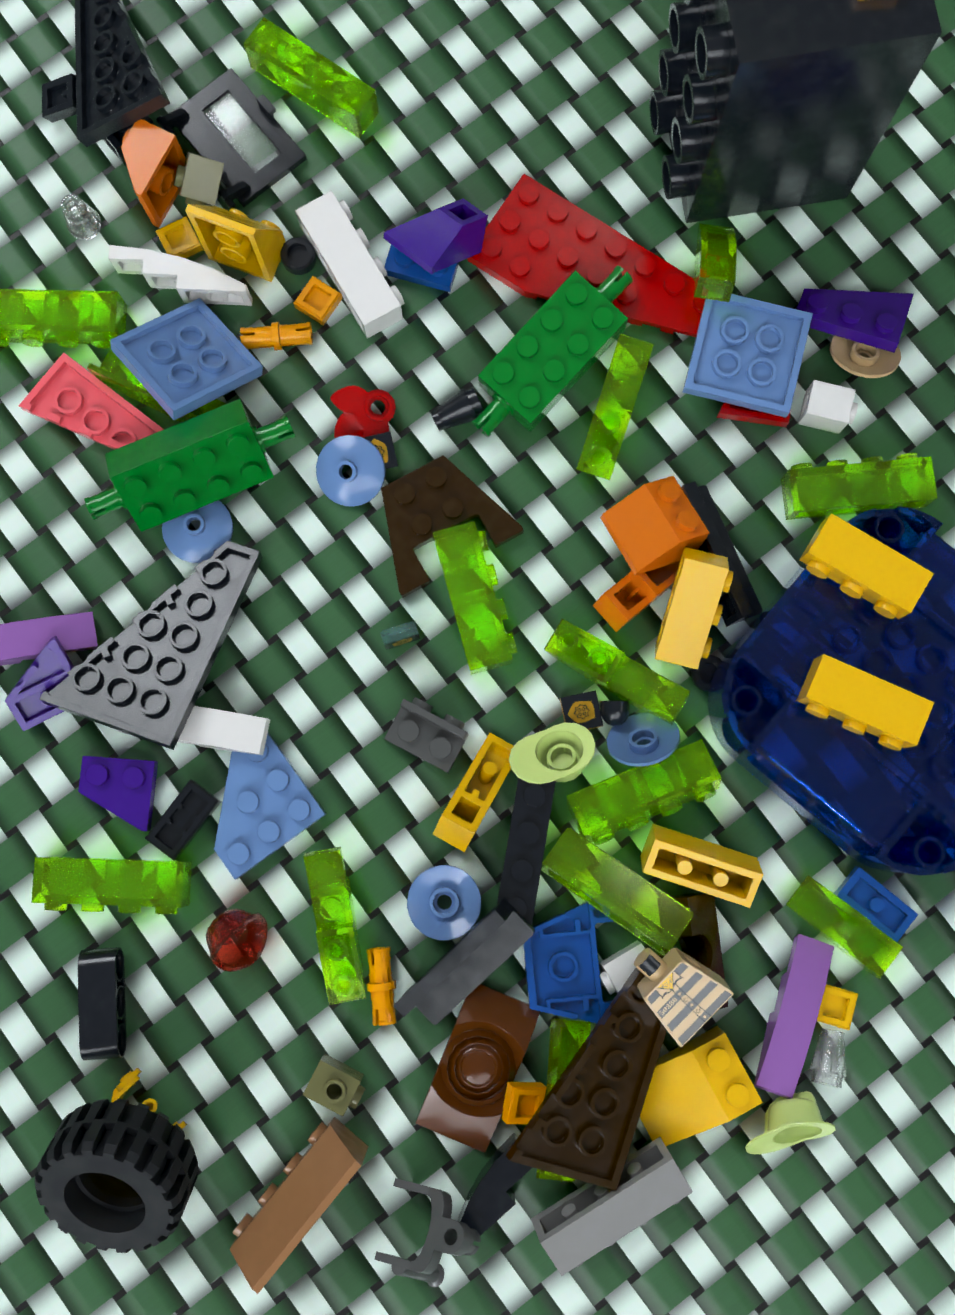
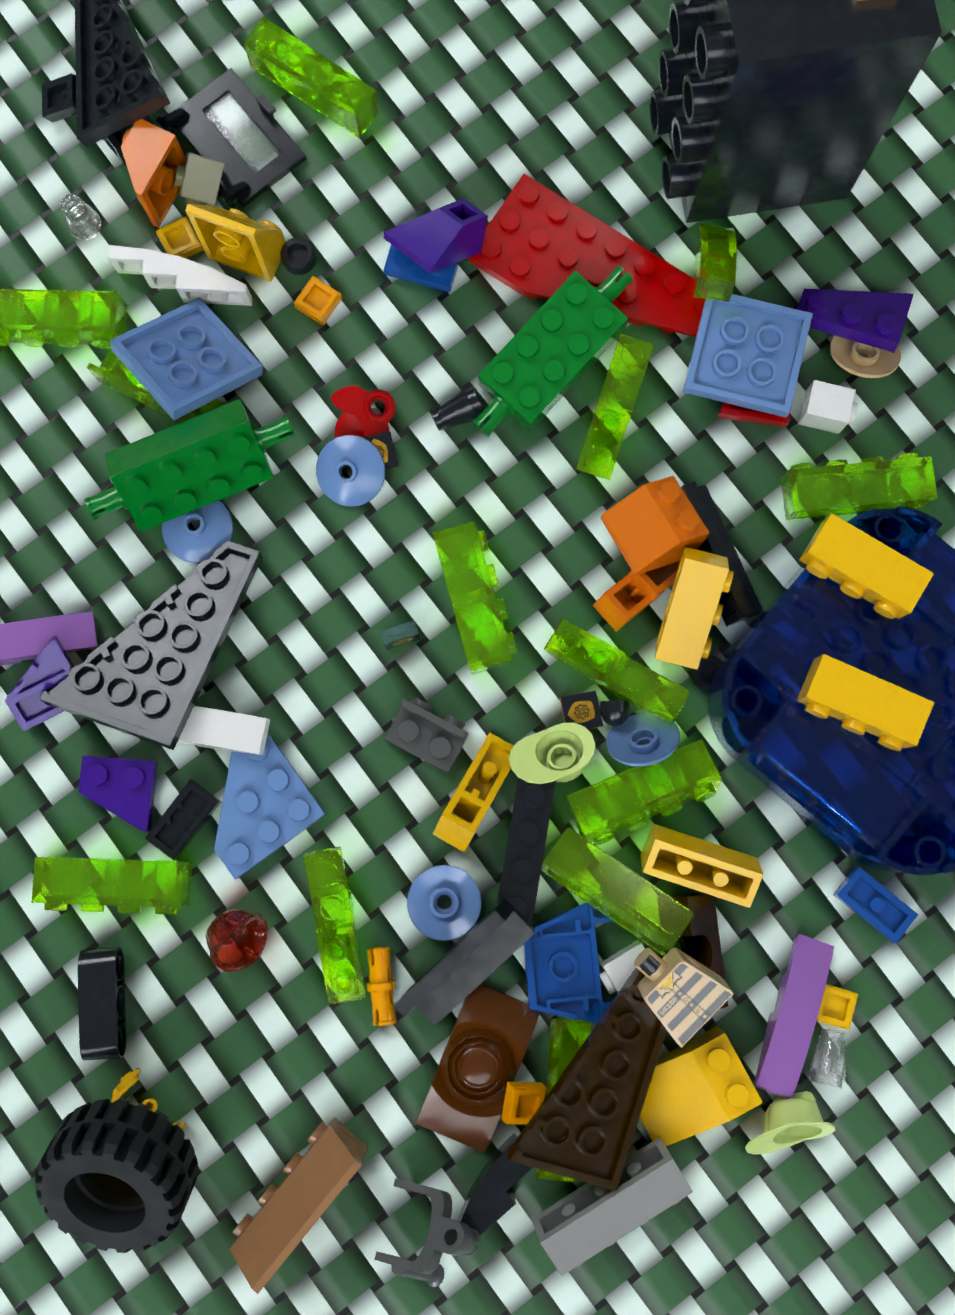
coral wing [18,352,164,450] -> none
light orange pin [240,322,313,351] -> none
white brick [295,190,405,339] -> none
olive brick [303,1054,366,1116] -> none
dark brown wing [381,455,524,598] -> none
clear neon green slope [786,875,903,980] -> none

